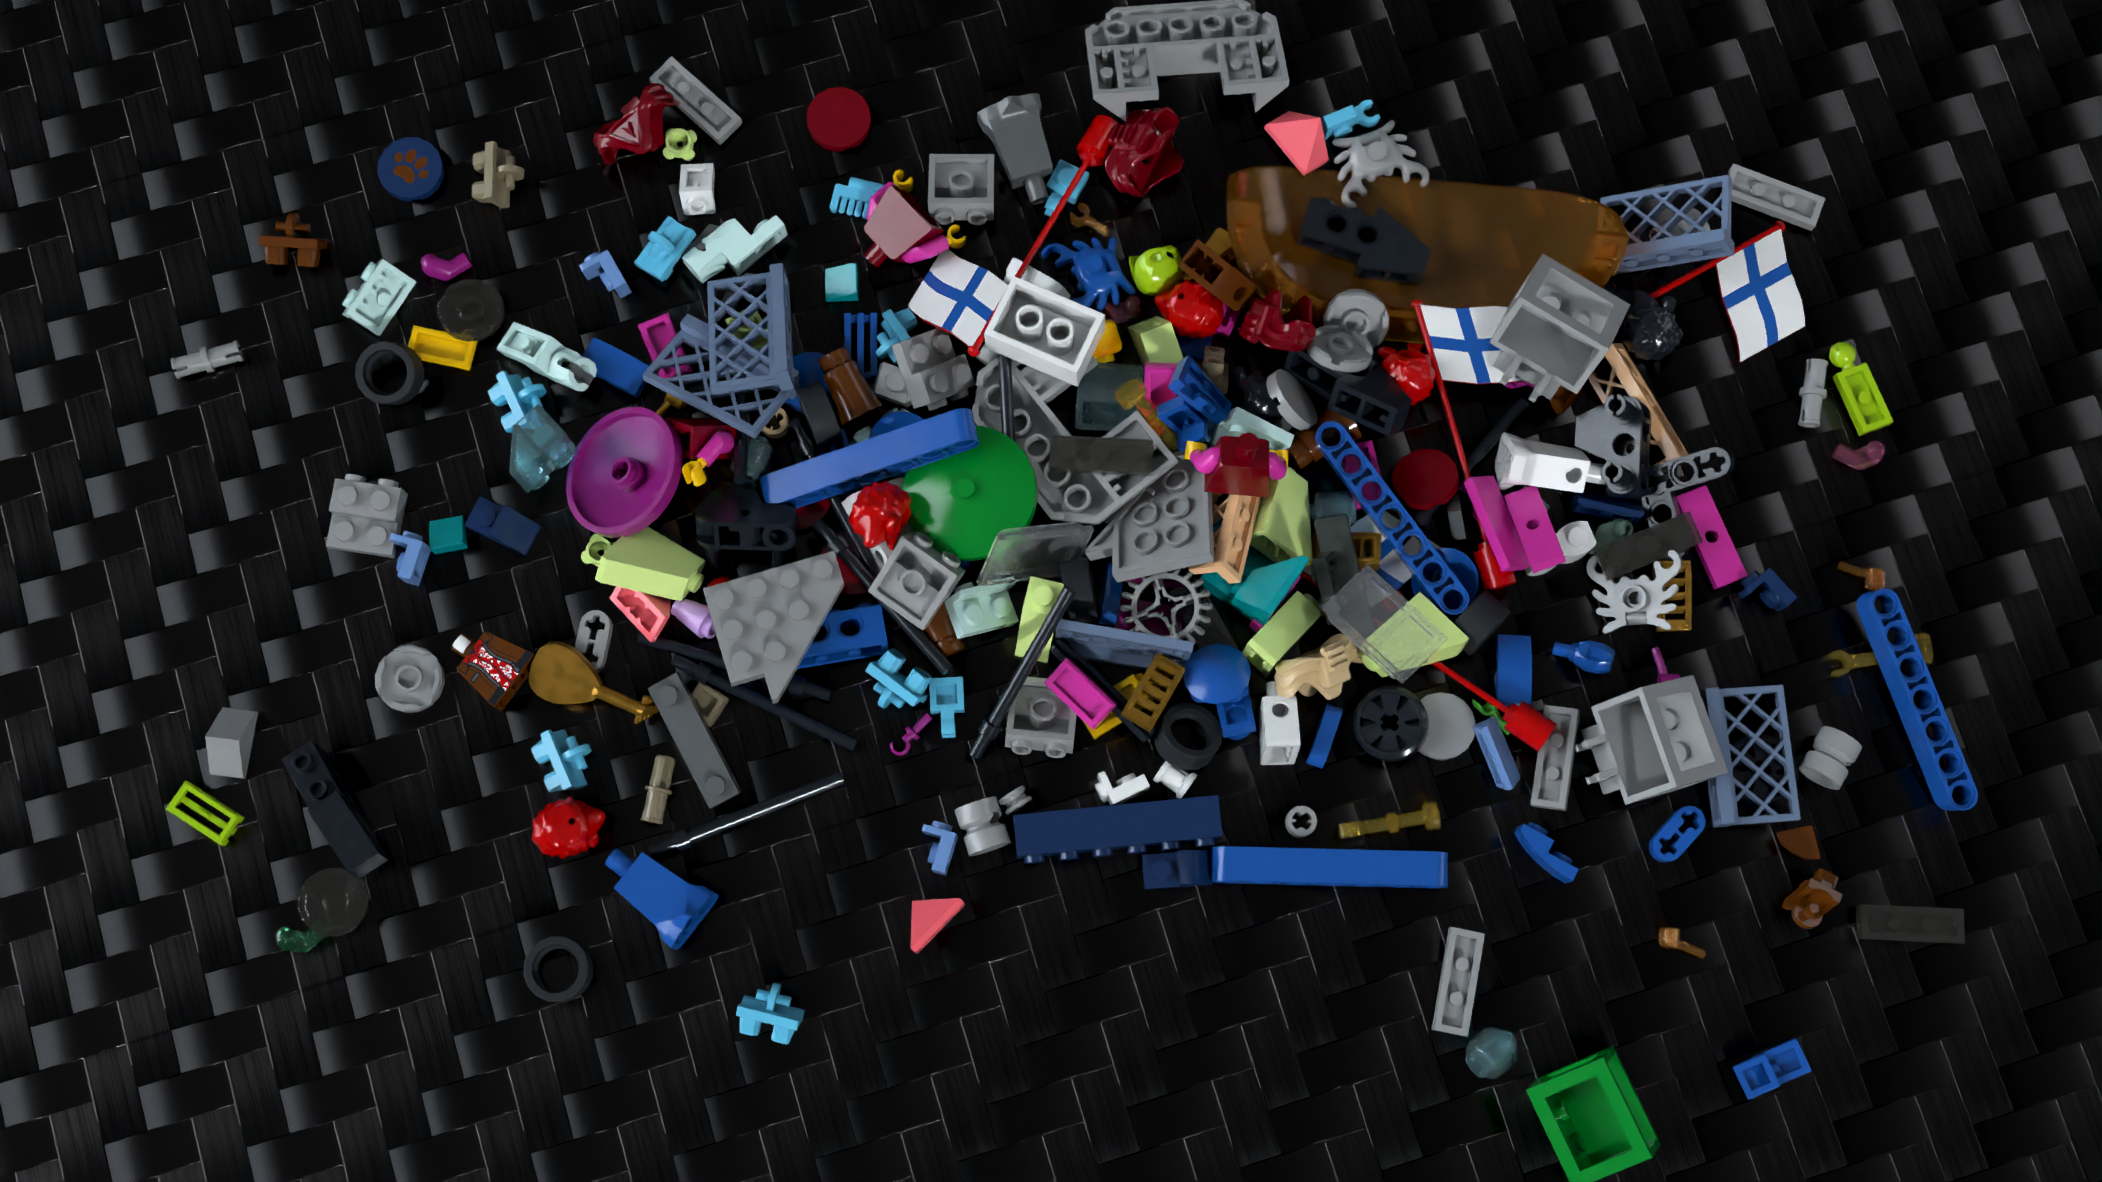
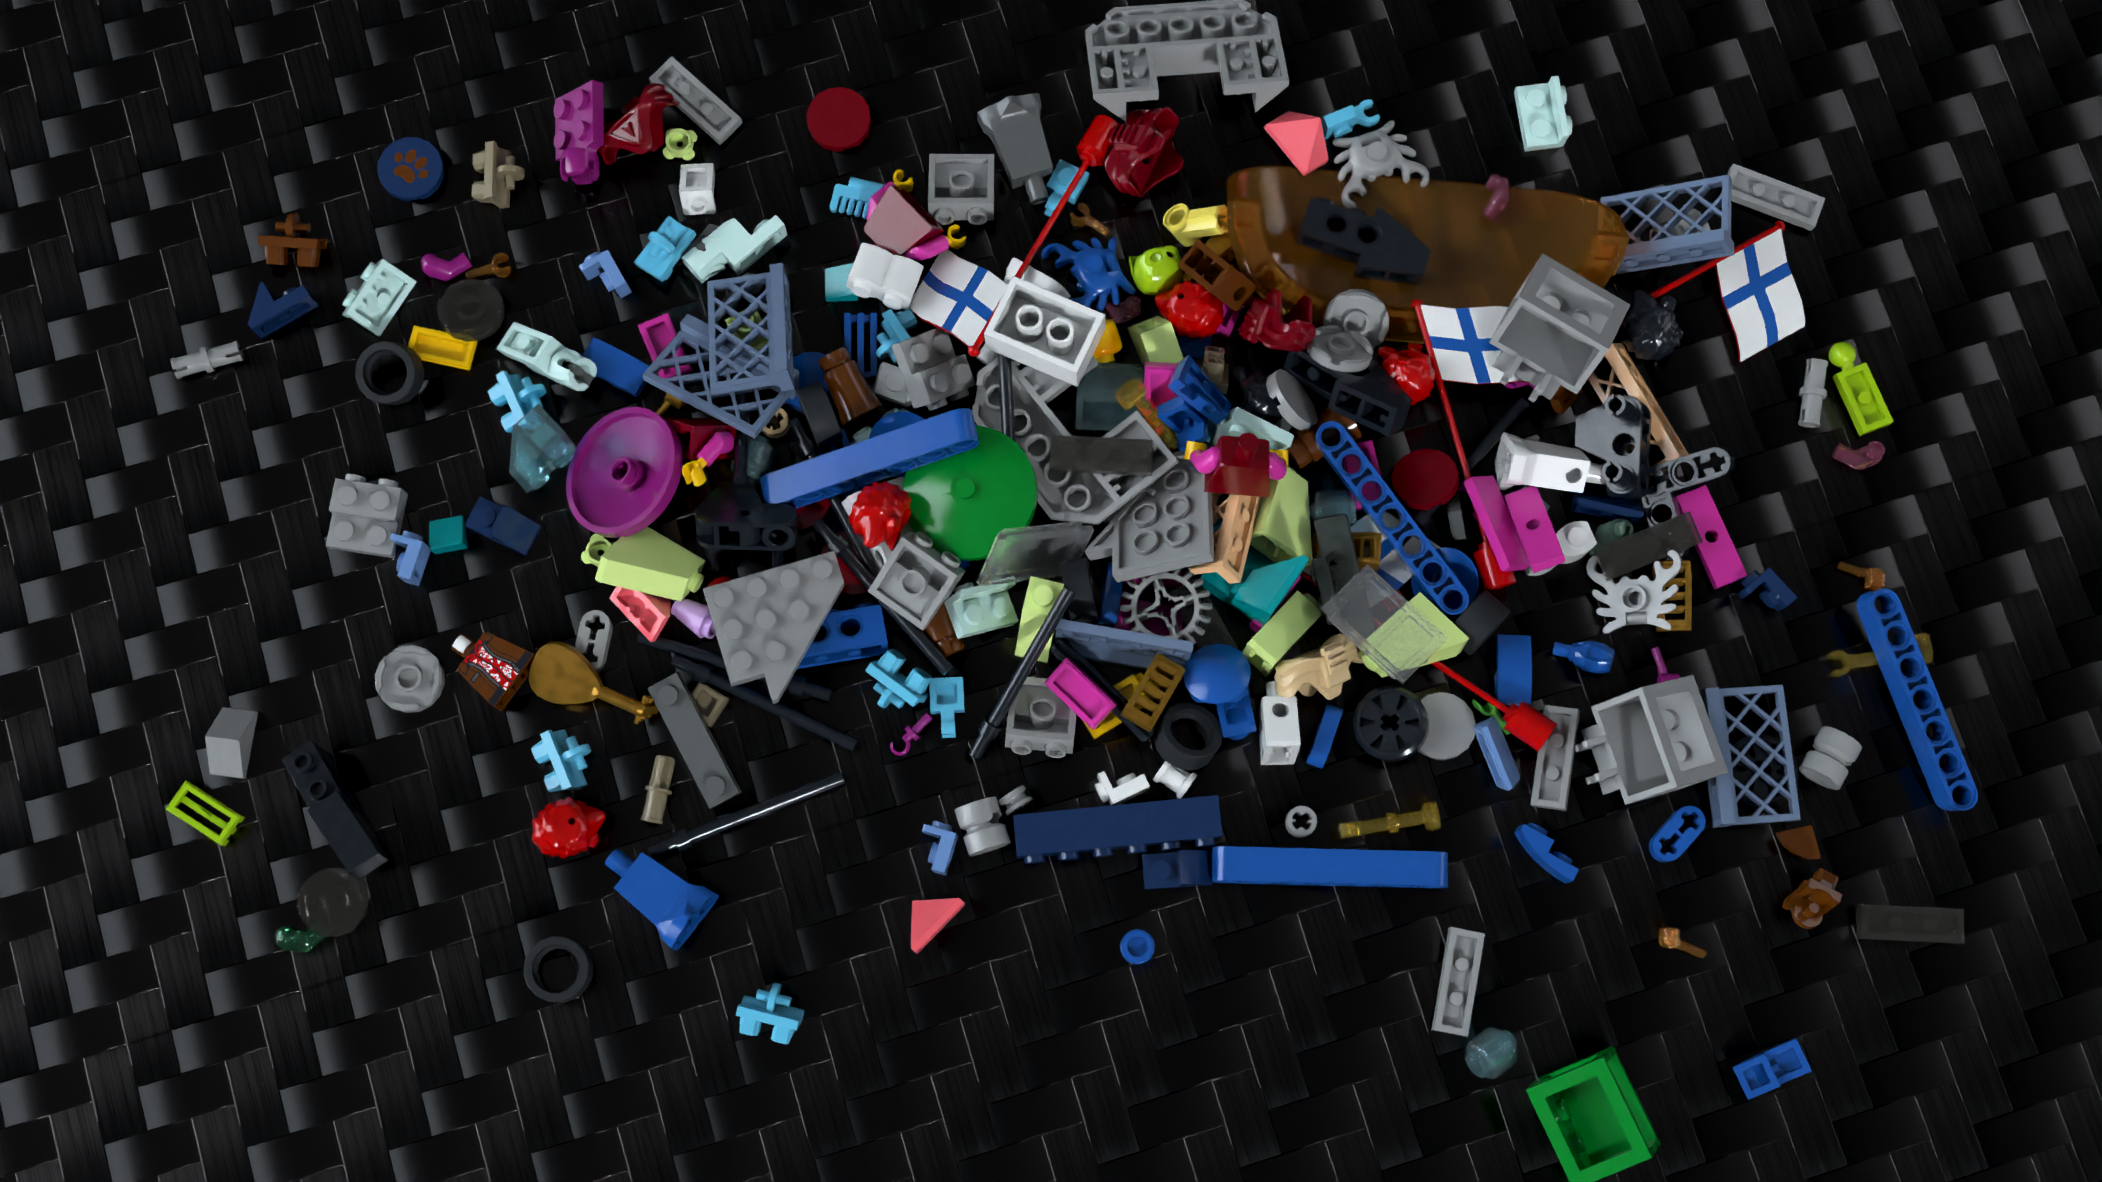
none -> dark blue slope [248,281,319,339]
none -> clear orange hand [465,253,511,279]
none -> magenta plate [553,80,604,185]
none -> white brick [846,243,924,310]
none -> blue tile [1120,929,1155,965]
none -> light yellow piece [1163,203,1232,247]
none -> clear pink arm [1481,174,1509,222]
none -> light aqua bracket [1514,76,1572,152]

